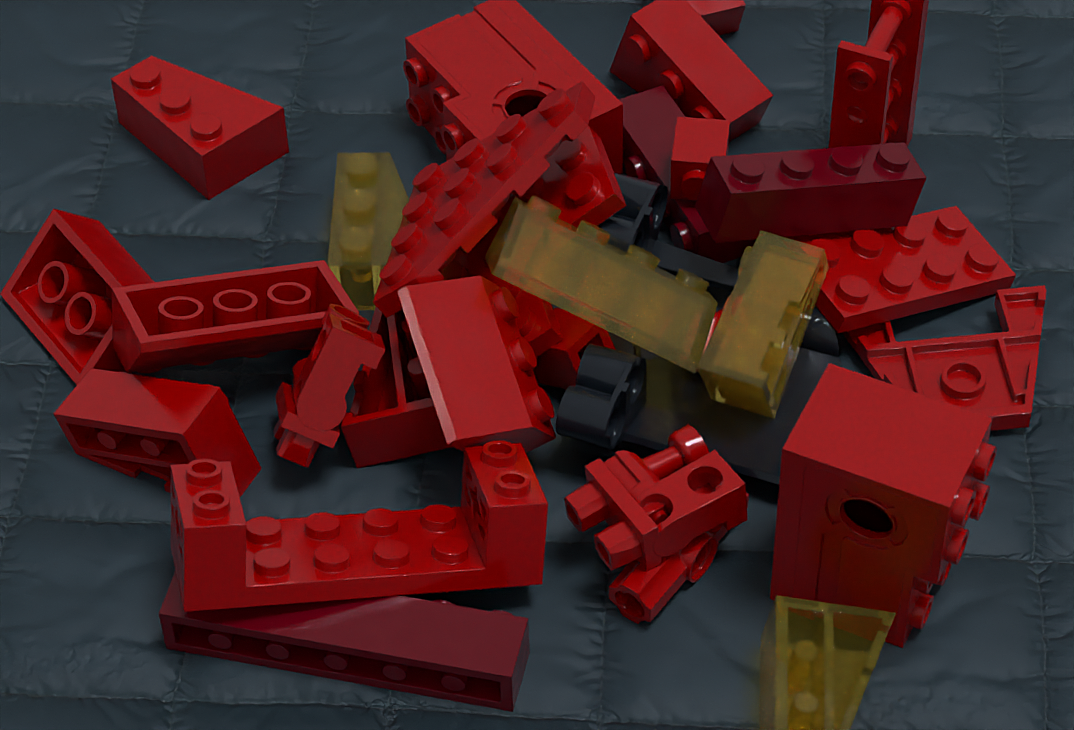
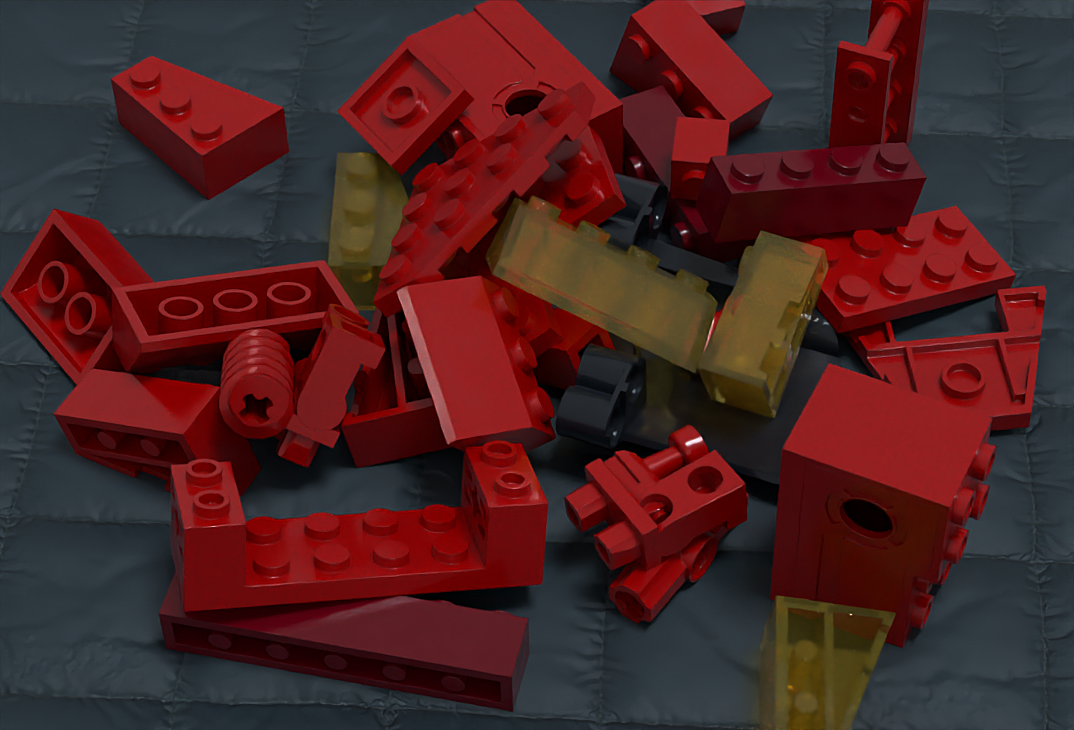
none -> red piece [219,329,294,439]
none -> red plate [337,36,475,176]

